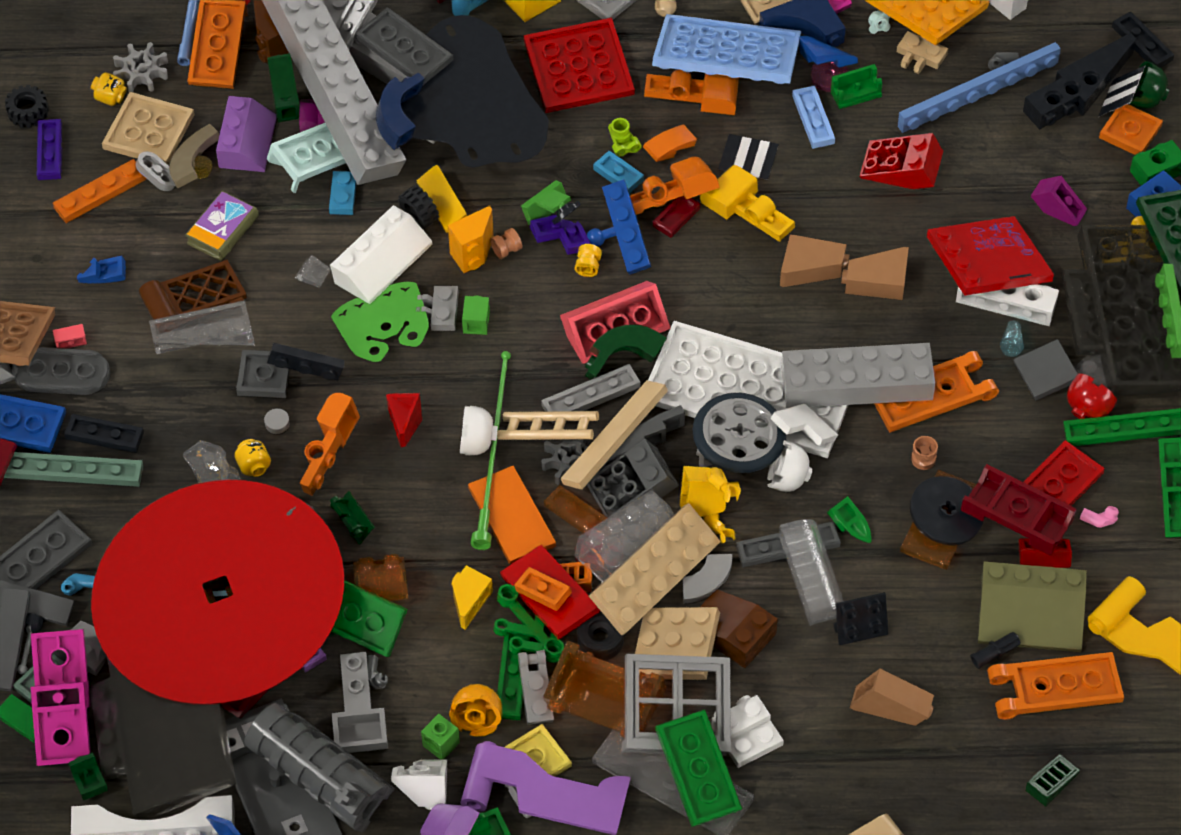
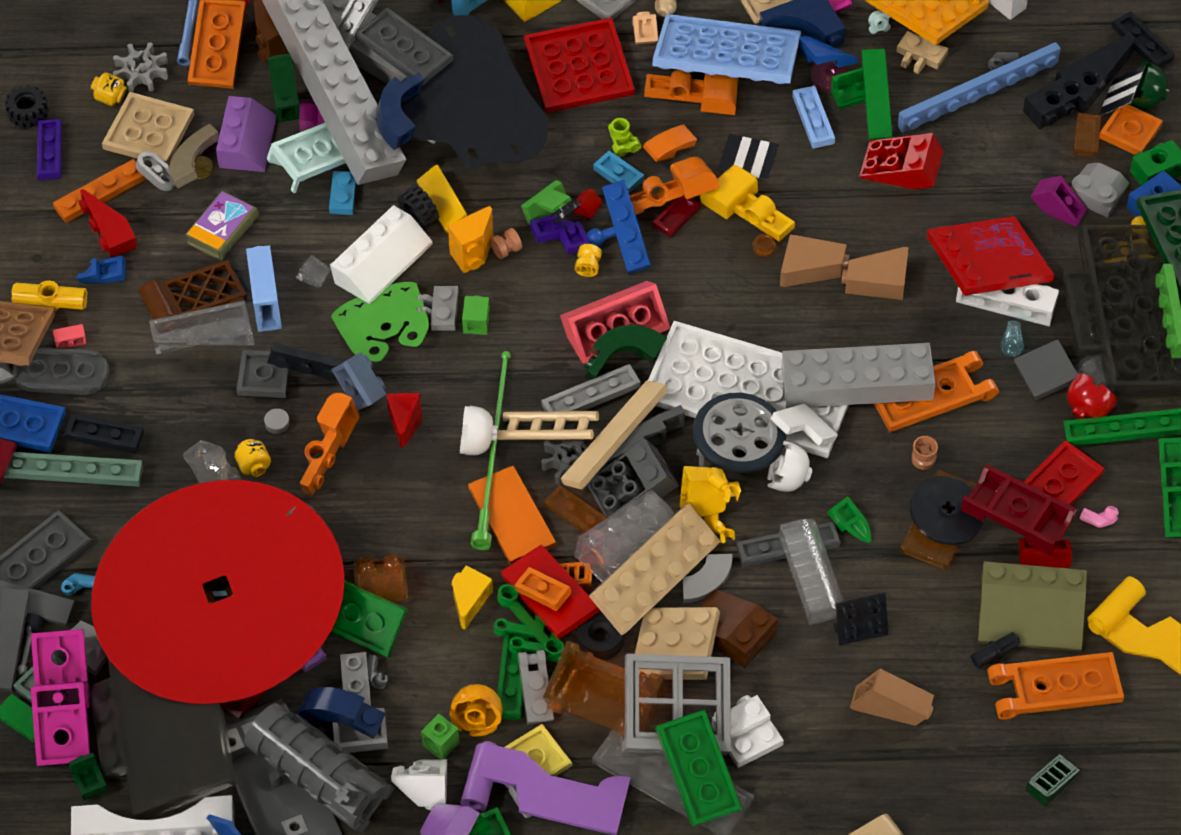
dark green hinge [330,491,375,545] -> none
none -> yellow piece [11,280,87,311]
none -> red slope [78,189,137,258]
none -> light blue slope [246,245,282,332]
none -> dark blue arch [297,687,386,739]
none -> sand blue slope [331,352,386,410]
none -> red slope [573,188,602,220]
none -> light nougat bracket [632,12,658,45]
none -> clear orange plate [752,234,776,257]
none -> green tile [861,49,892,141]
none -> light grey slope [1071,163,1130,218]
none -> clear orange tile [1073,113,1101,157]

